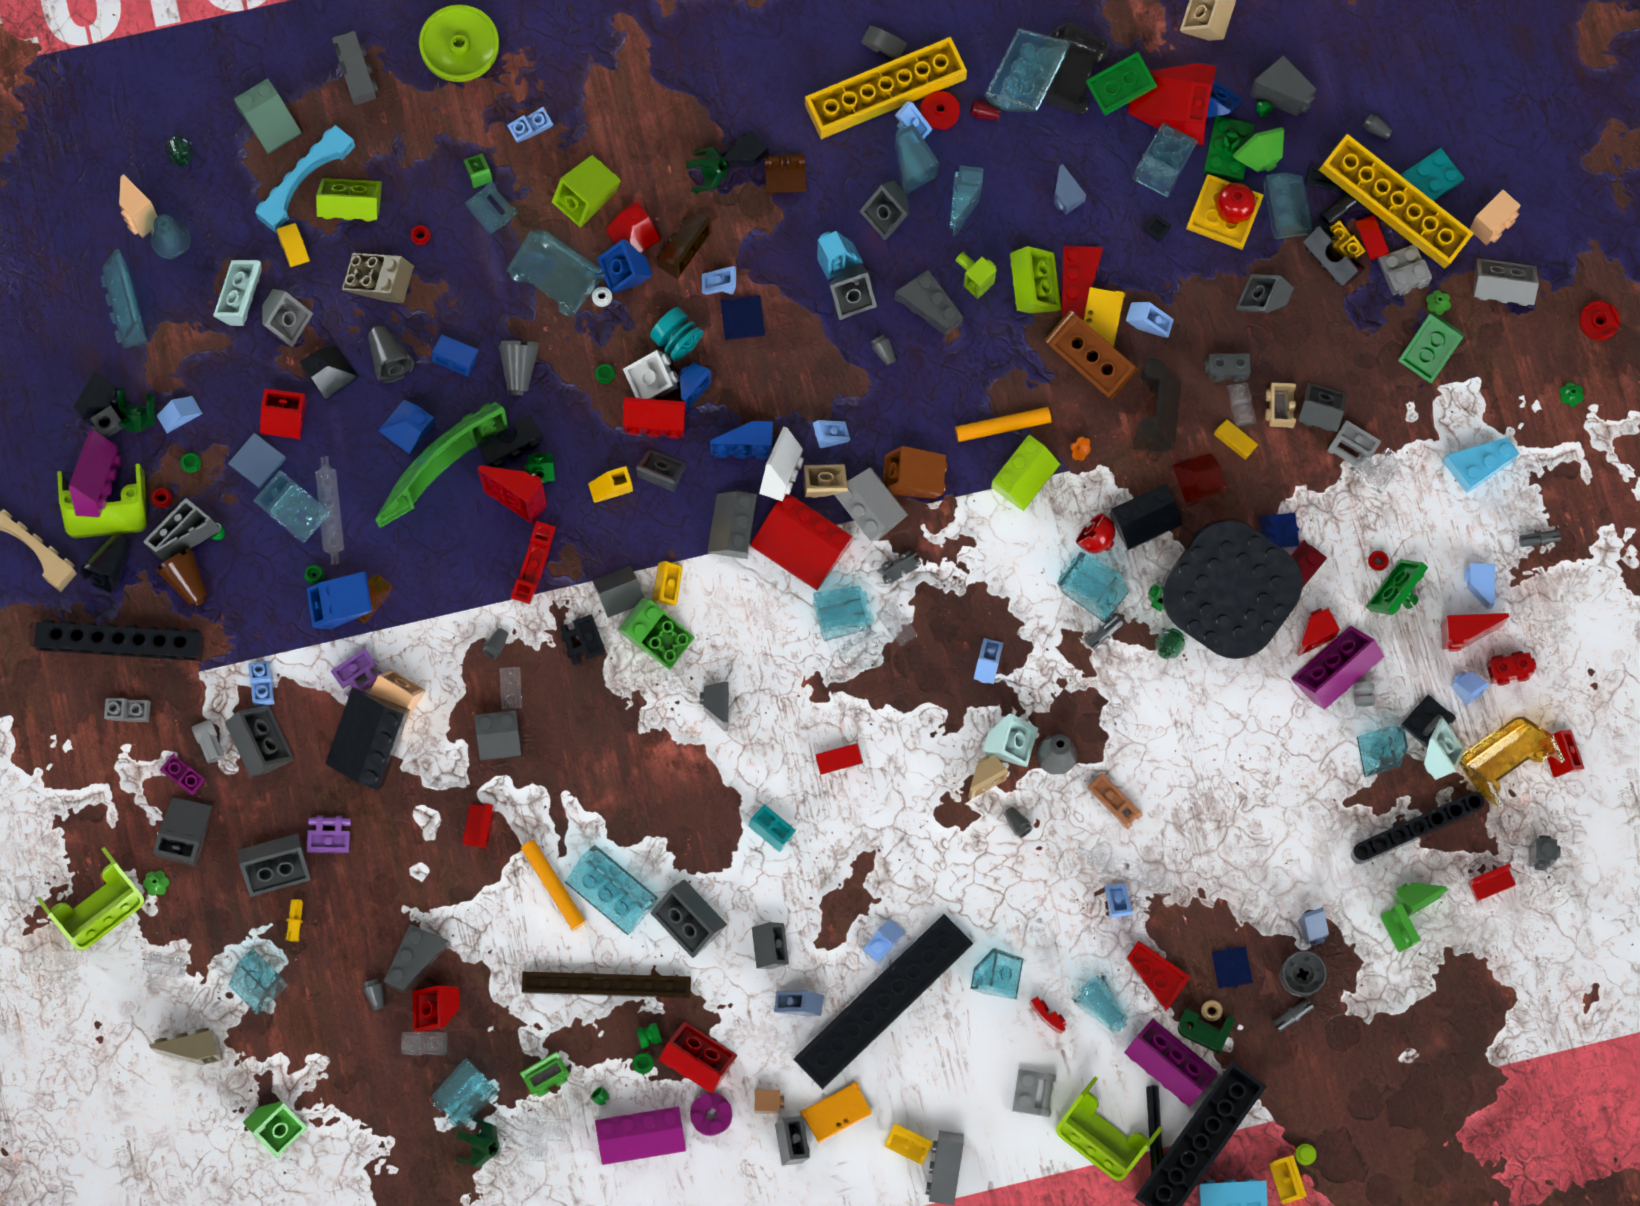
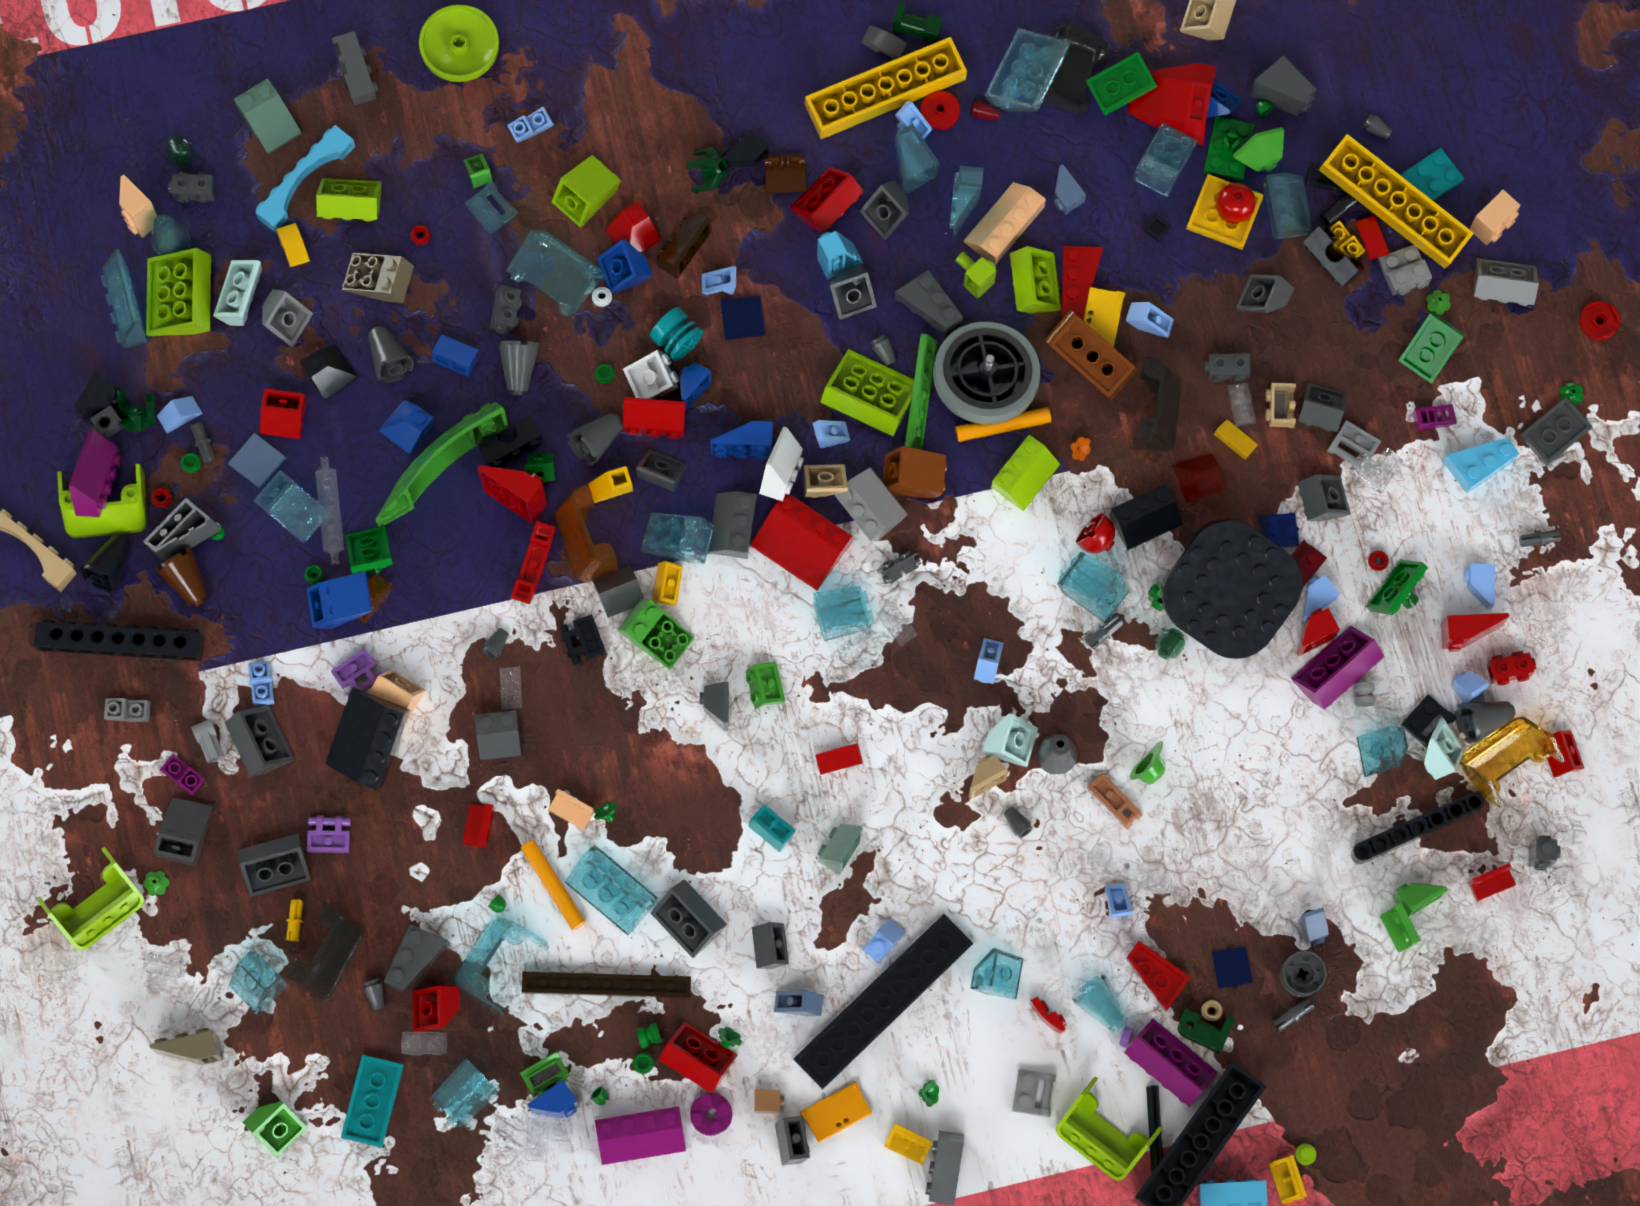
dark green piece [456,1117,501,1168] -> none
none -> lime slope [146,248,211,336]
none -> dark grey brick [168,172,215,203]
none -> dark grey axle [190,423,215,463]
none -> clear smoke windscreen [285,902,364,1000]
none -> teal plate [341,1055,404,1148]
none -> green plate [345,526,393,575]
none -> clear light blue windscreen [454,916,549,1017]
none -> green hinge [488,894,506,913]
none -> dark grey brick [490,285,522,334]
none -> blue slope [527,1080,579,1118]
none -> light nougat panel [548,789,595,831]
none -> clear orange windscreen [555,484,618,582]
none -> dark grey cone [567,413,623,466]
none -> green plant [594,802,617,822]
none -> clear light blue slope [641,513,714,564]
none -> green plant [718,1027,742,1048]
none -> bright green bracket [746,662,785,709]
none -> red slope [790,167,864,233]
none -> sand green slope [817,823,863,875]
none -> lime slope [820,349,914,437]
none -> dark green piece [892,2,943,42]
none -> bright green tile [905,334,937,450]
none -> green plant [919,1080,939,1107]
none -> black wheel [933,322,1040,424]
none -> light nougat slope [964,182,1046,265]
none -> medium lavender tile [1119,1026,1134,1048]
none -> bright green piece [1130,741,1166,785]
none -> dark grey slope [1298,474,1351,522]
none -> light blue slope [1303,574,1340,622]
none -> magenta slope [1413,404,1457,432]
none -> dark grey cone [1455,701,1516,744]
none -> dark grey plate [1520,397,1593,466]

